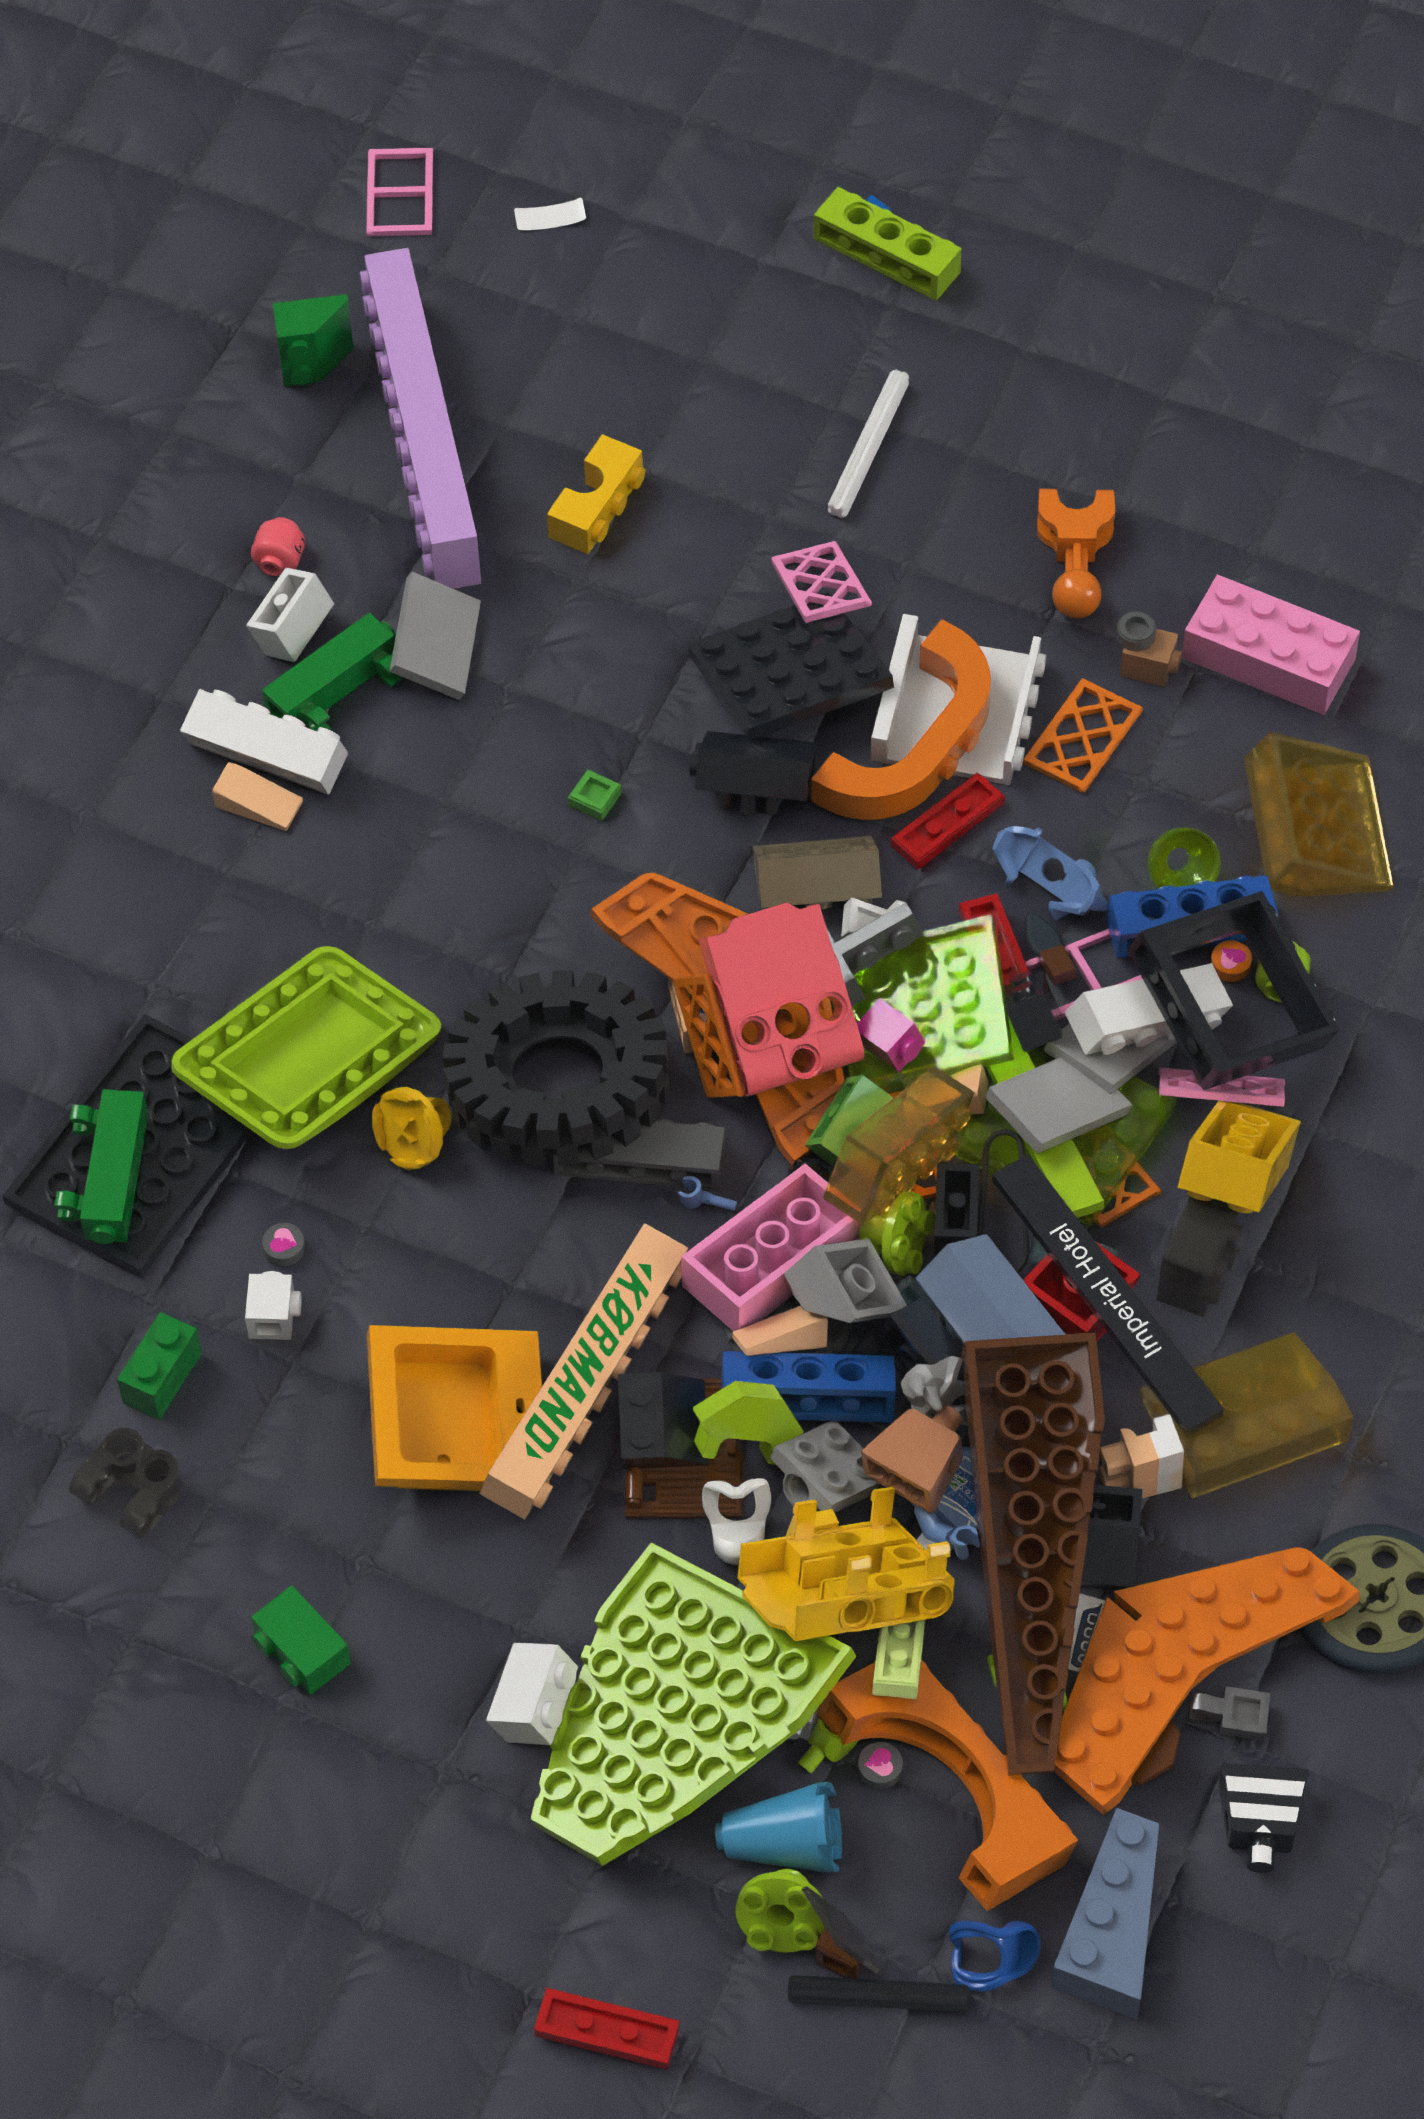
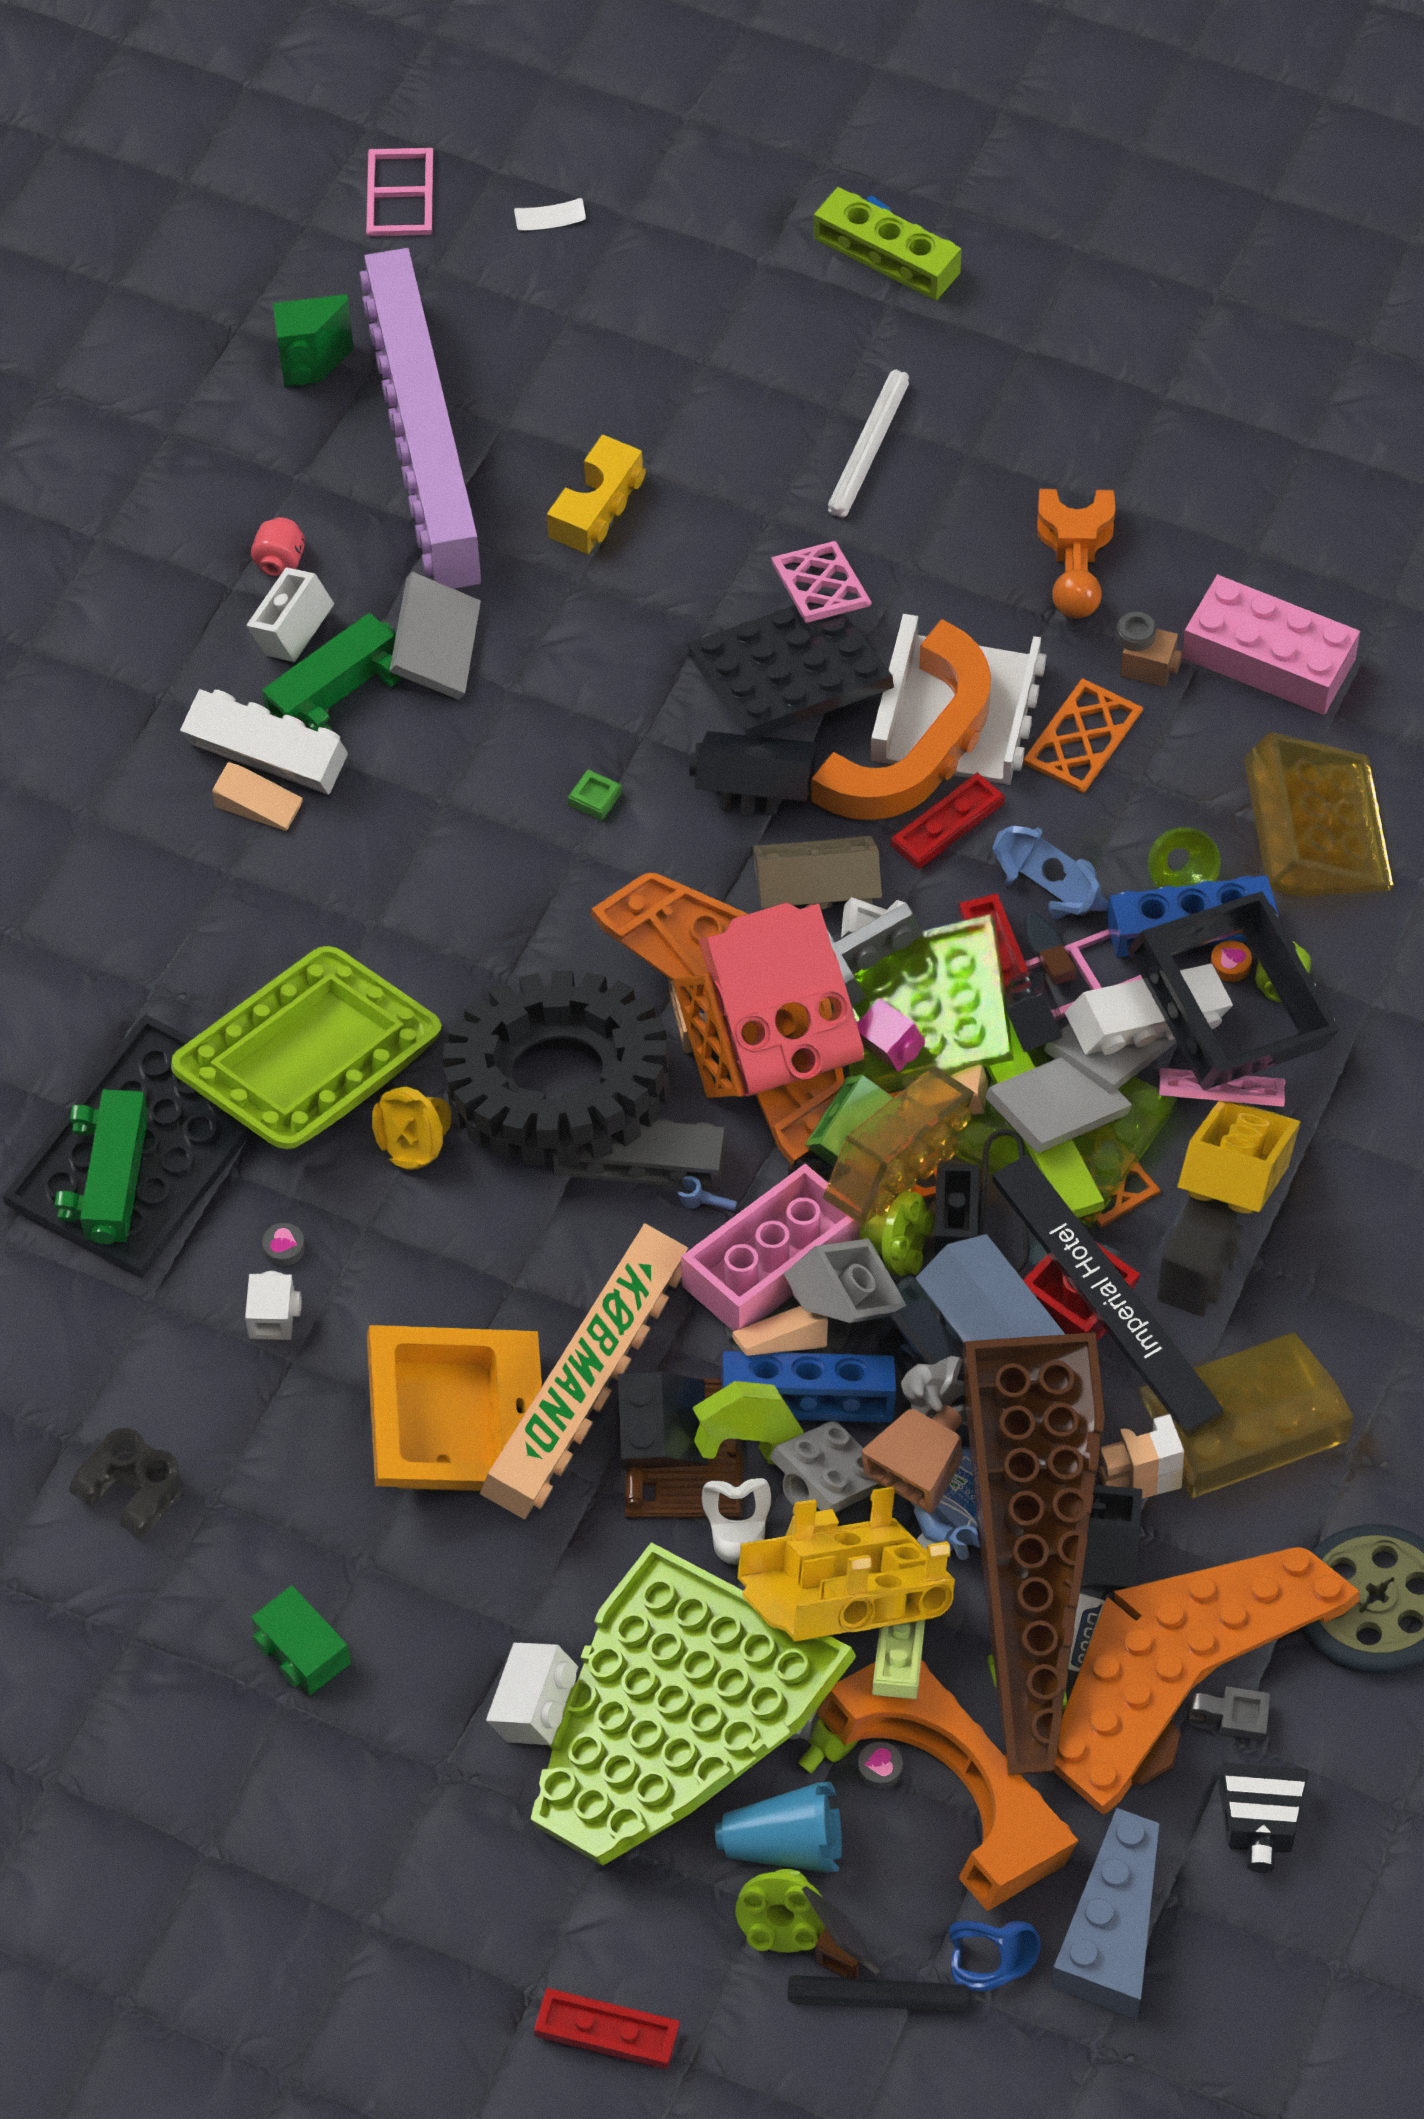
green brick [117,1312,202,1420] -> none

